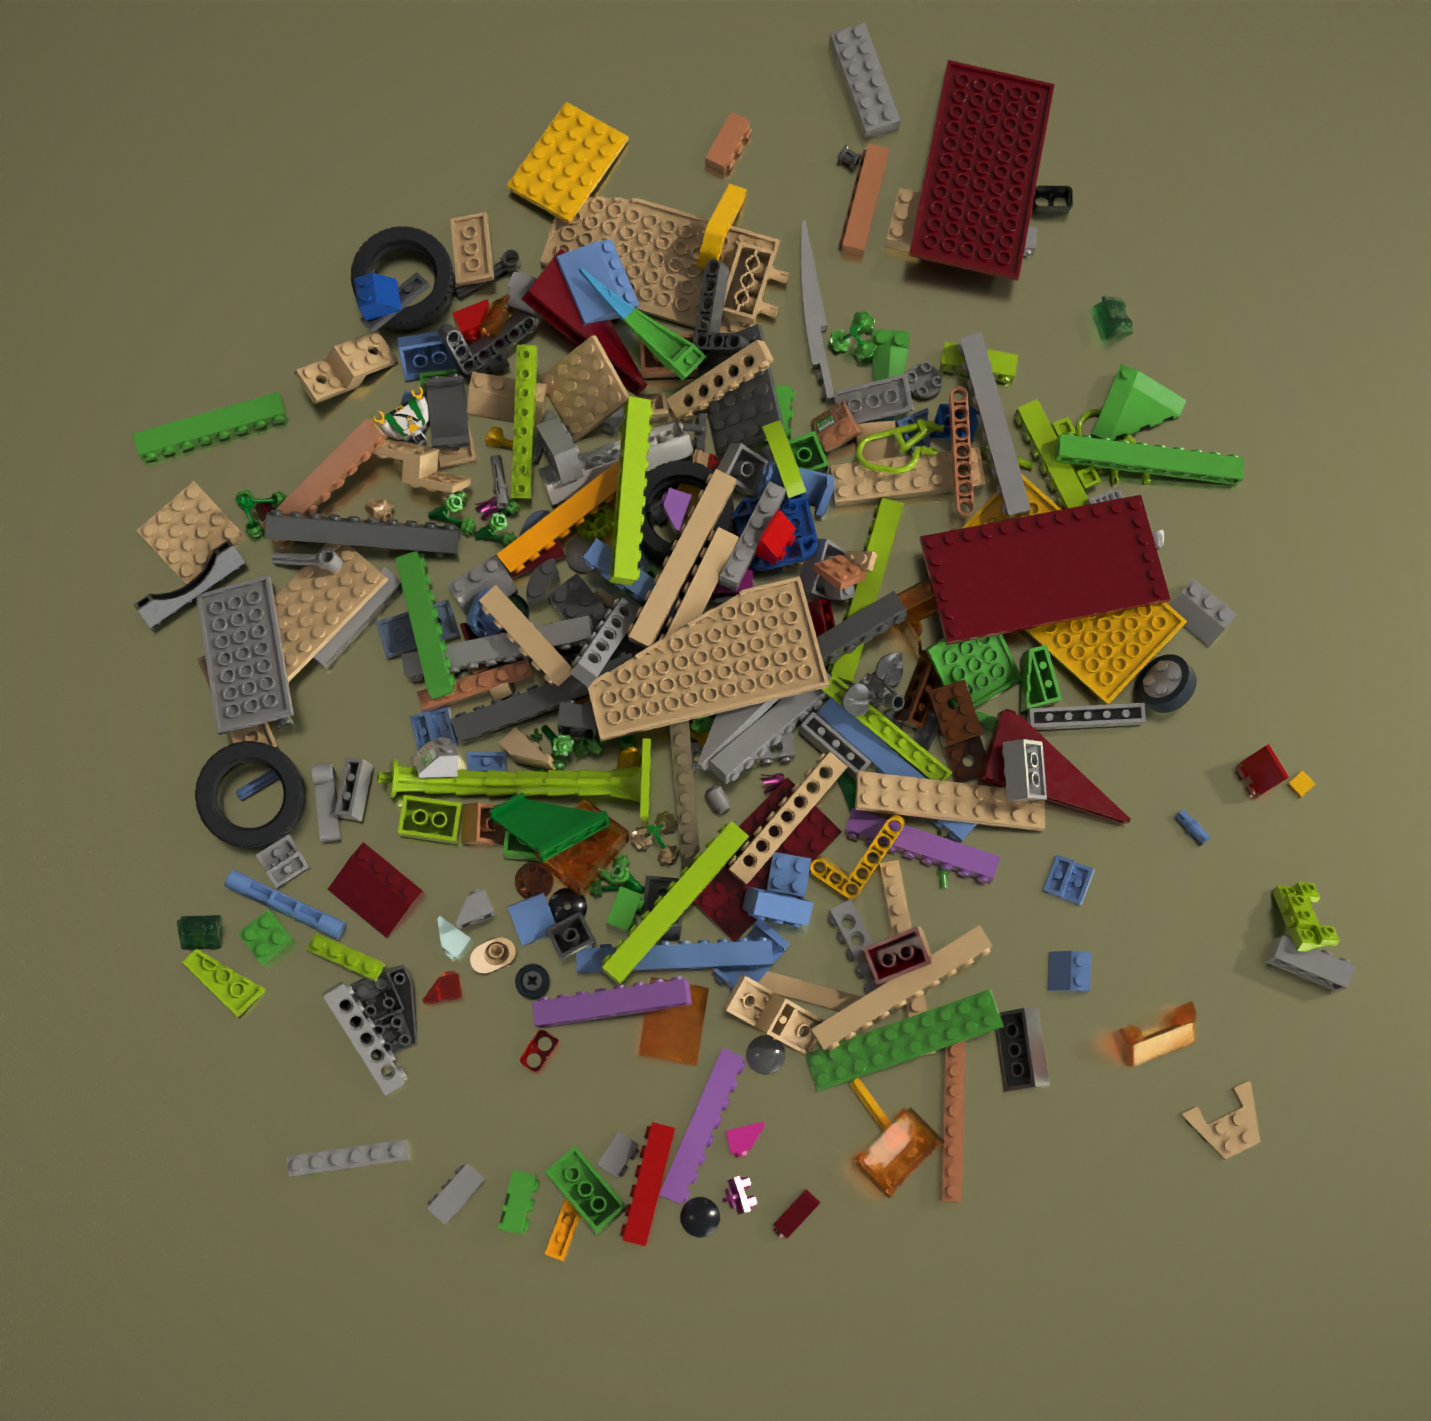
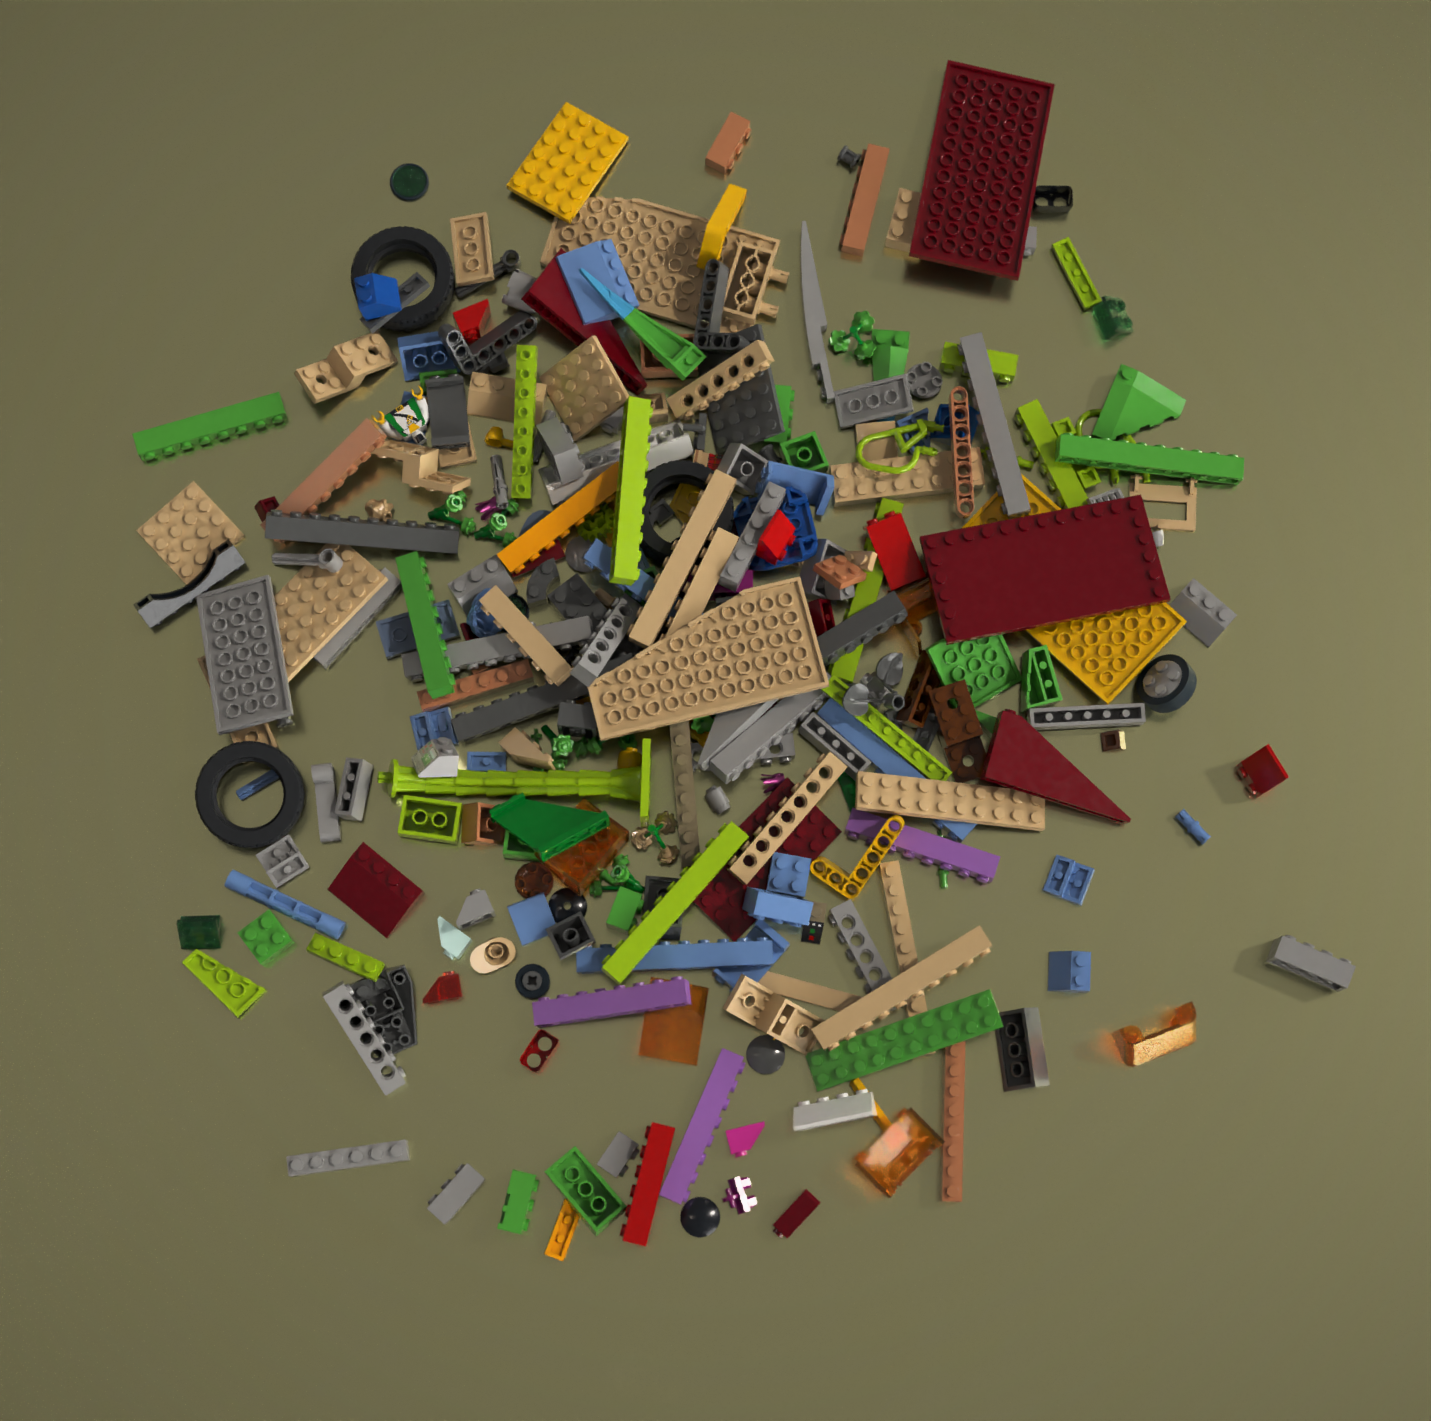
plant [235,490,287,537] -> none
clear orange panel [480,294,510,339] -> none
tan slope [489,683,515,700] -> none
medium lavender slope [661,488,691,535] -> none
lime slope [762,420,806,498] -> none
nougat slope [812,400,862,452] -> none
light grey brick [829,23,901,140] -> none
dark red slope [863,926,932,985] -> none
light grey slope [1002,739,1047,801] -> none
tan wing [1181,1080,1260,1160] -> none
lime bracket [1273,882,1340,952] -> none
yellow tile [1288,770,1316,798] -> none
none -> clear green wheel [390,163,429,200]
none -> white slope [793,1089,877,1131]
none -> slope [801,901,827,945]
none -> red panel [863,510,926,591]
none -> lime plate [1051,237,1102,310]
none -> reddish brown slope [1101,729,1126,752]
none -> tan piece [1129,474,1198,532]

